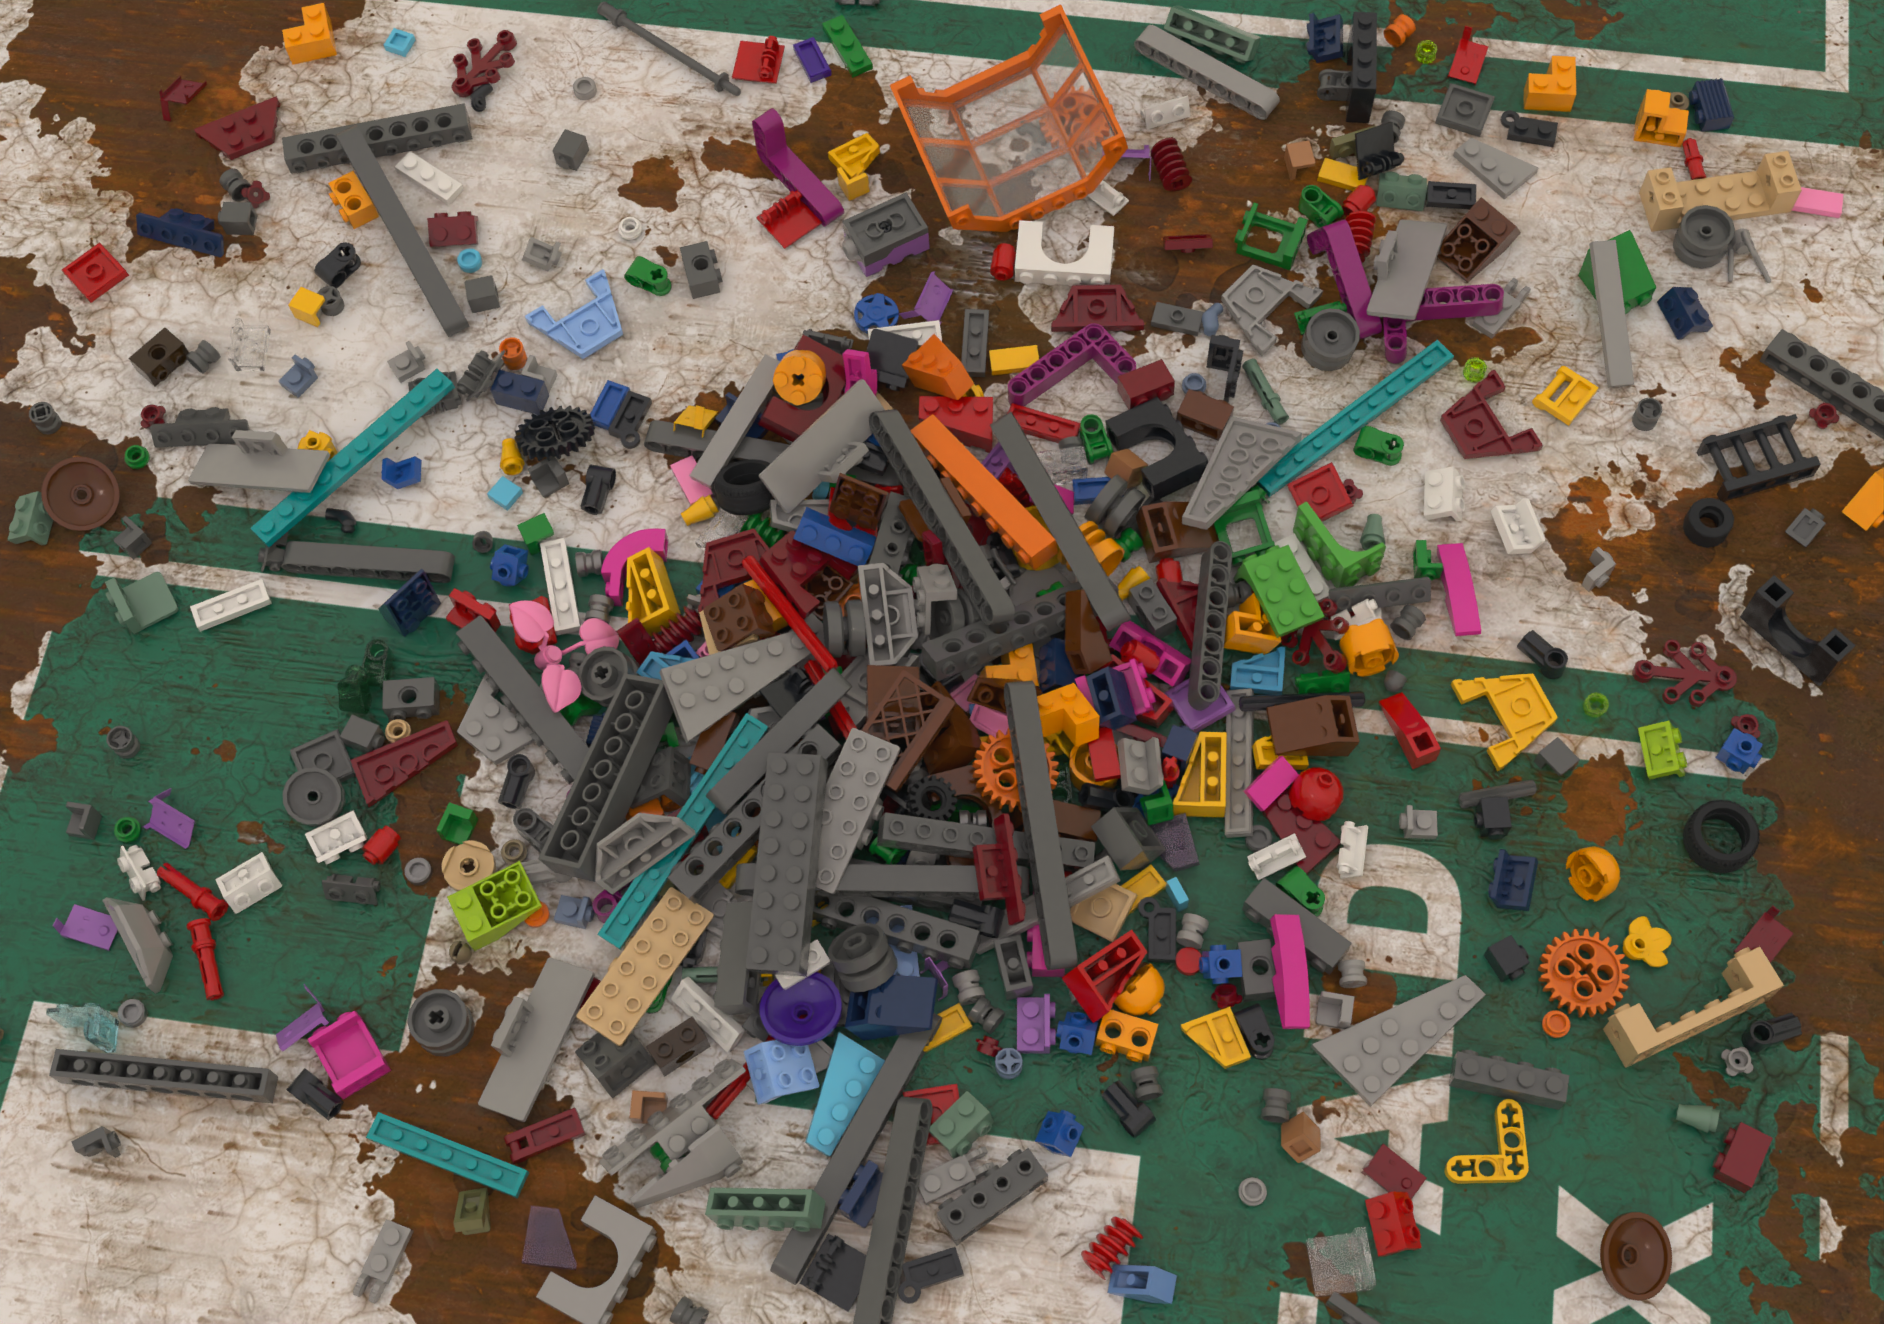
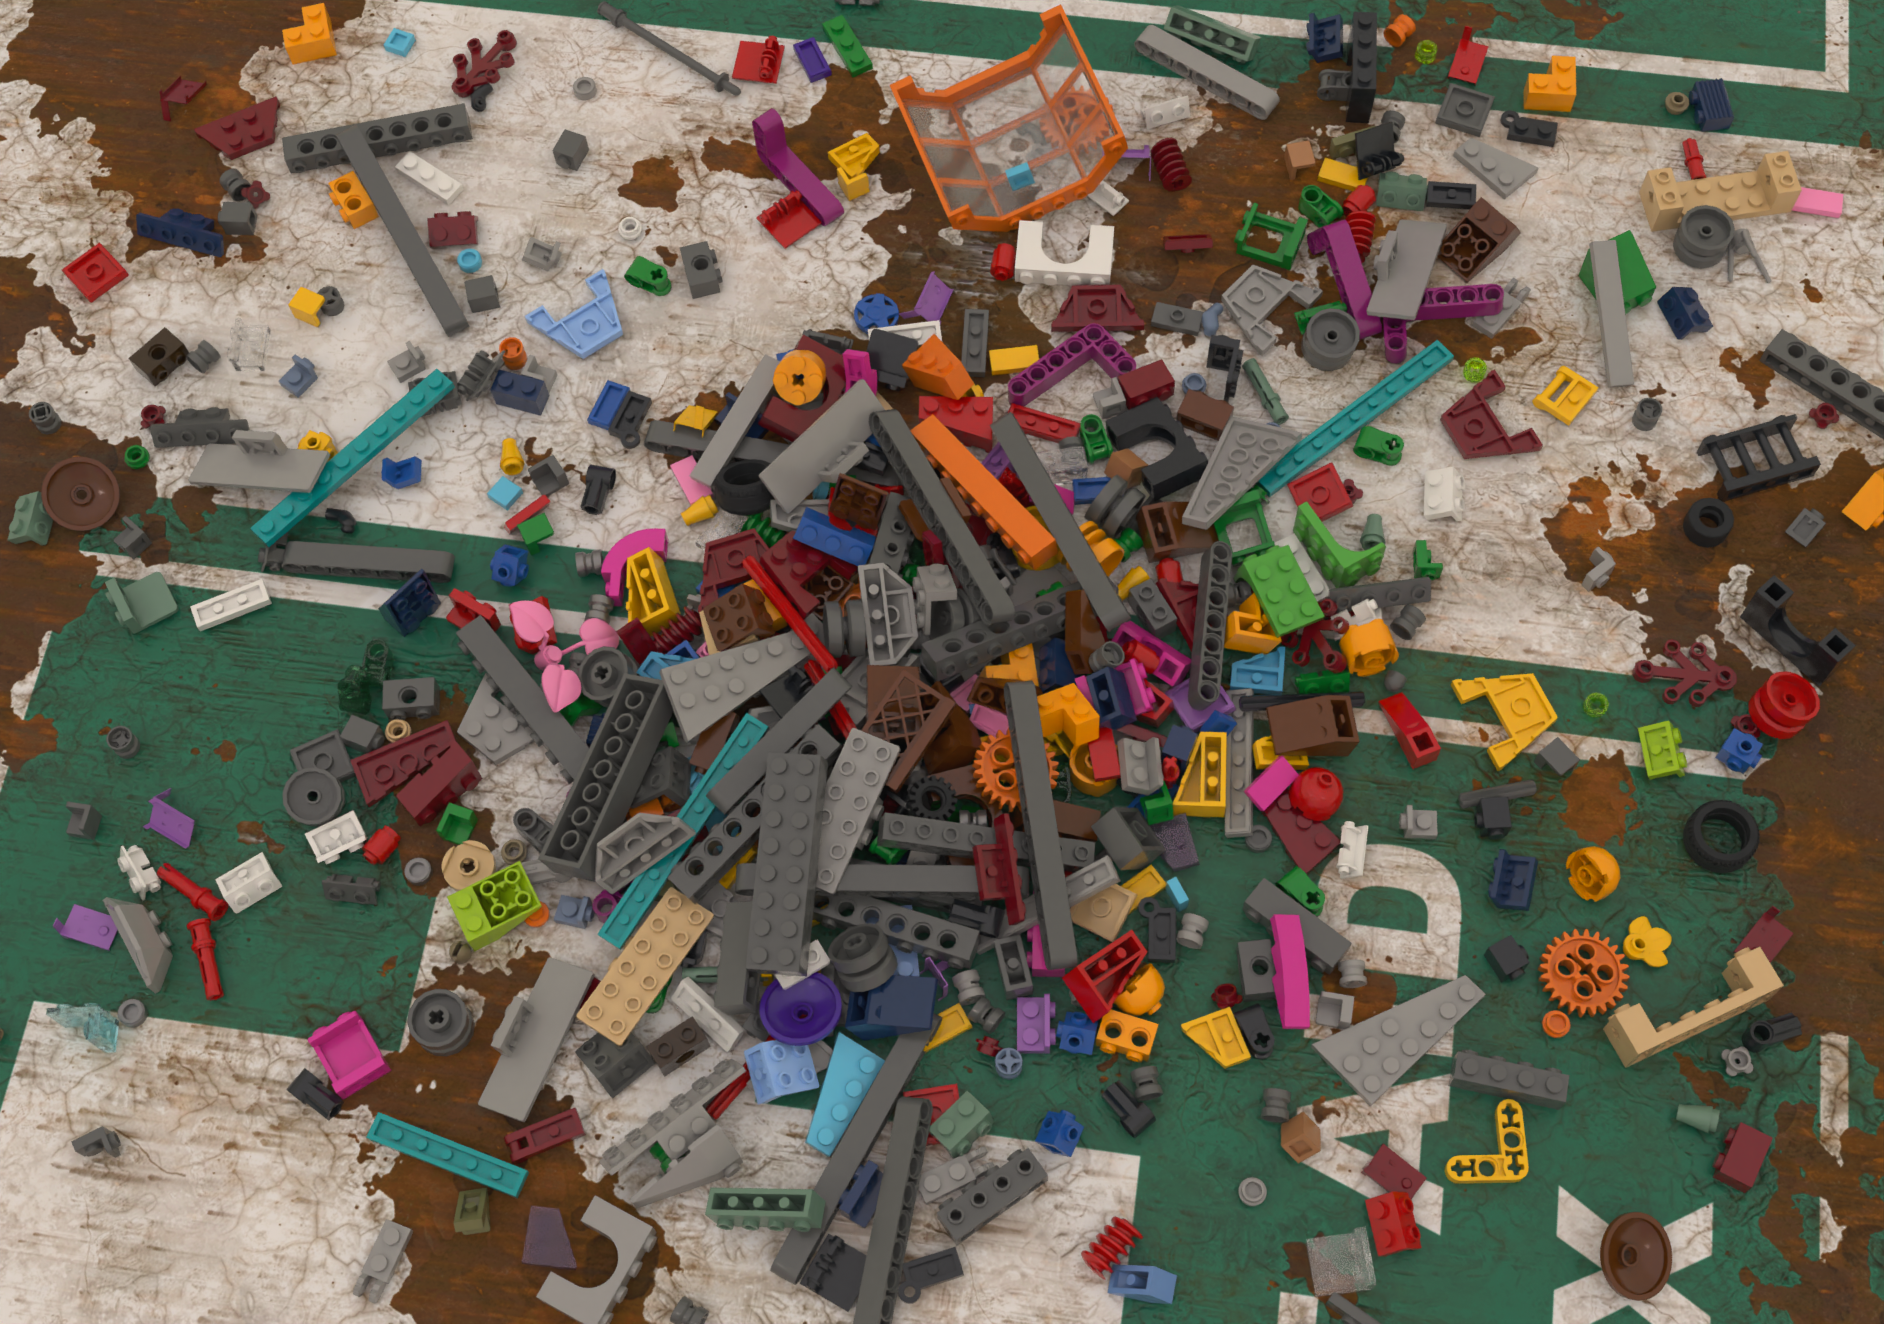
dark grey brick [49,1049,278,1104] -> none
green plate [114,817,141,843] -> none
medium lavender piece [276,984,329,1052] -> none
black piece [314,242,361,288] -> none
dark grey hinge [472,531,493,553] -> none
black piece [498,754,535,809] -> none
black gear [514,405,595,461] -> none
white plate [540,538,581,635] -> none
medium nougat panel [629,1090,668,1124] -> none
dark grey piece [842,192,929,277] -> none
black piece [1078,783,1135,814] -> none
red tile [1175,947,1202,976] -> none
blue brick [1199,945,1242,984] -> none
white hinge [1247,833,1306,881] -> none
dark pink slope [1437,543,1481,636] -> none
white bracket [1490,498,1545,554] -> none
black piece [1517,630,1568,679] -> none
light orange brick [1633,89,1689,148] -> none
none -> dark red wedge [396,738,483,827]
none -> red tile [504,495,550,535]
none -> medium azure tile [1005,162,1035,191]
none -> dark grey wheel [1089,641,1125,672]
none -> light grey panel [1093,377,1126,419]
none -> blue plate [1199,710,1237,736]
none -> red wheel [1748,671,1820,739]

